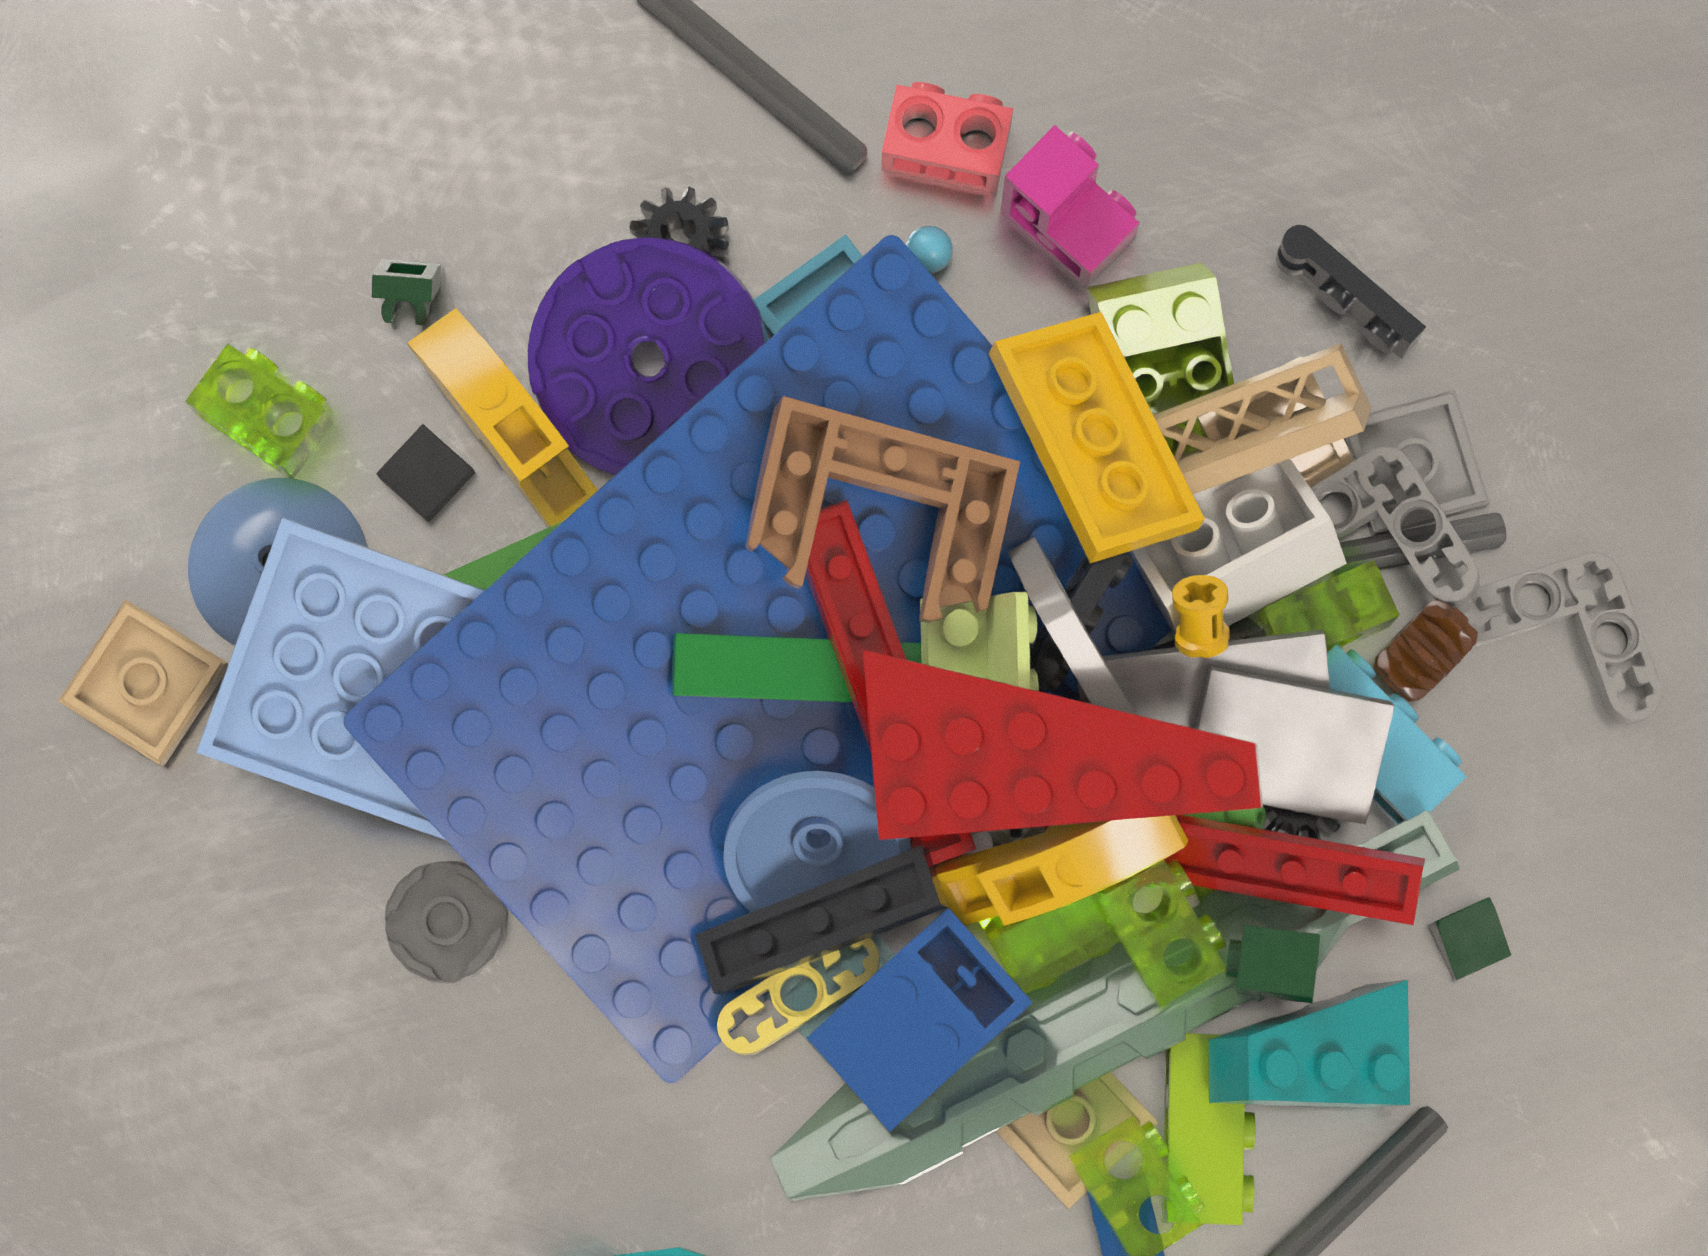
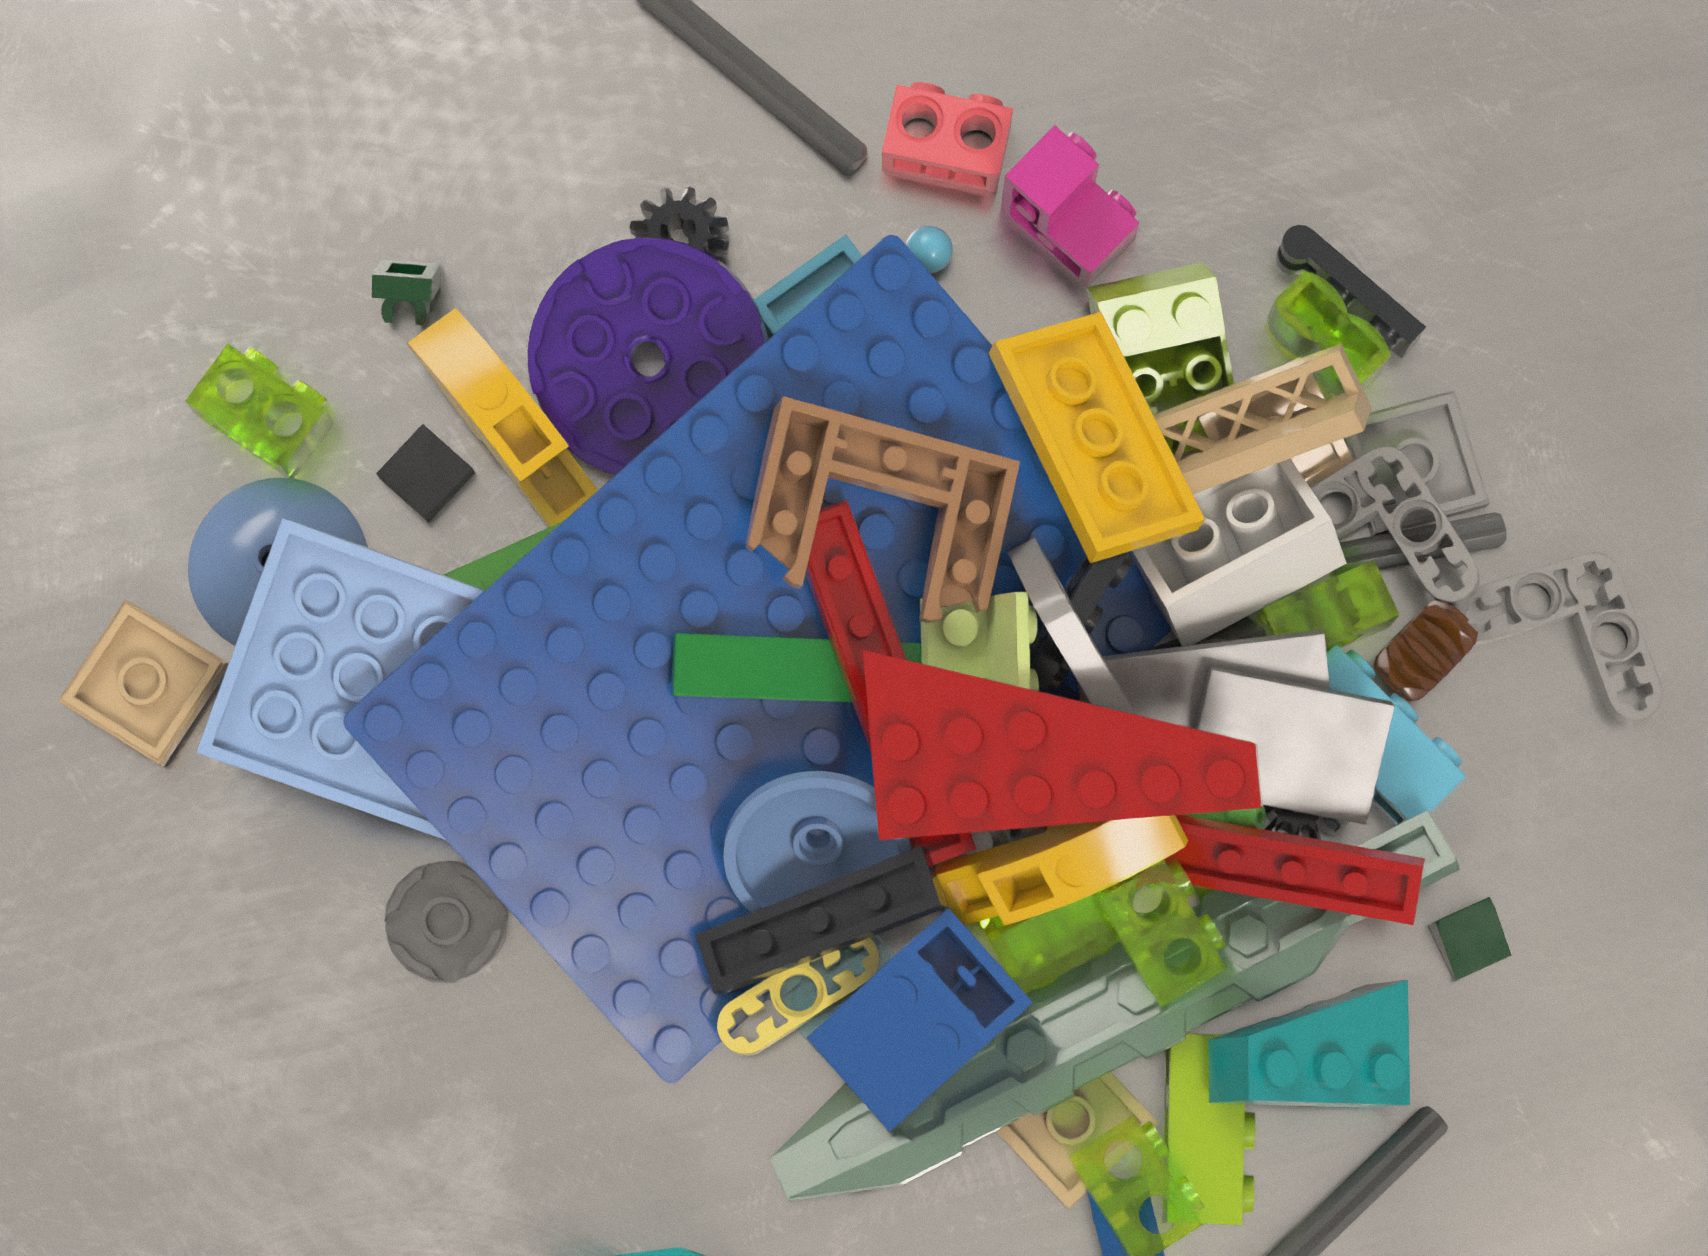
yellow bush [1172,575,1230,658] -> none
dark green brick [1226,925,1320,1004] -> none
none -> clear neon green brick [1267,271,1391,396]

